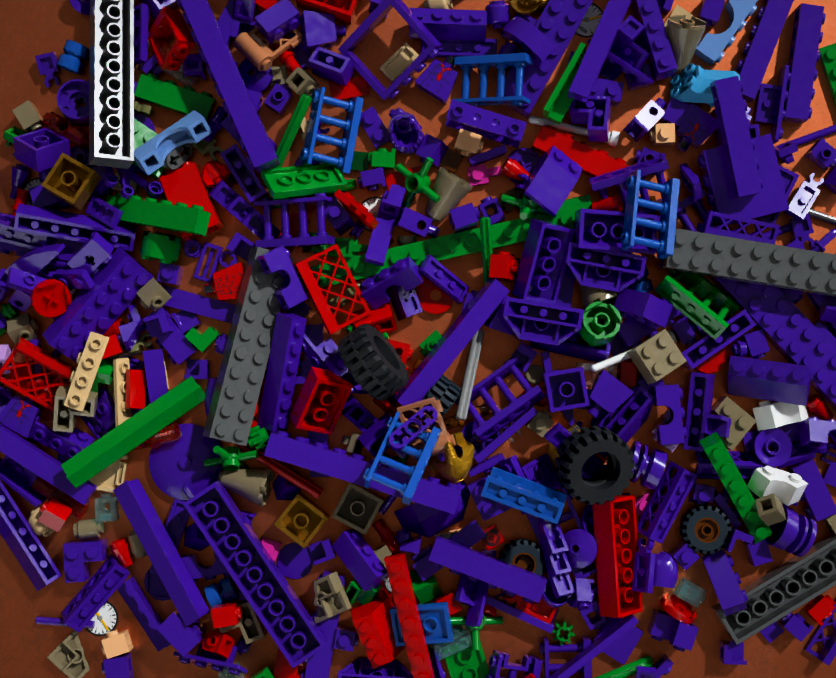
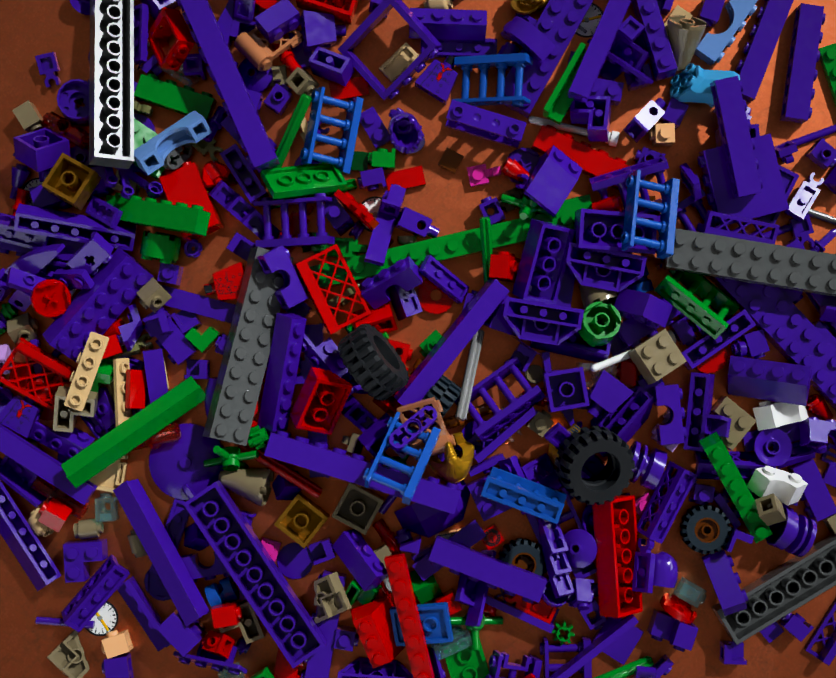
green tile [3,126,28,147] -> none
blue wheel [57,39,90,75] -> none
red cone [110,538,134,568] -> none
dark purple tile [193,242,224,283] -> none
dark purple bush [219,251,237,268] -> none
green bar [395,157,440,208] -> none
dark purple brick [415,134,449,167] -> none
dark tan cone [425,167,473,222] -> none
dark purple brick [448,203,480,233] -> none
light nougat brick [454,128,484,158] -> none
dark purple tile [468,144,507,167] -> none
dark purple head [485,0,511,29] -> none
dark purple brick [669,540,700,570] -> none
dark purple torso [675,103,719,152] -> none
dark purple panel [743,539,773,567] -> none
dark purple bracket [754,65,791,144] -> none
red brick [802,594,836,626] -> none

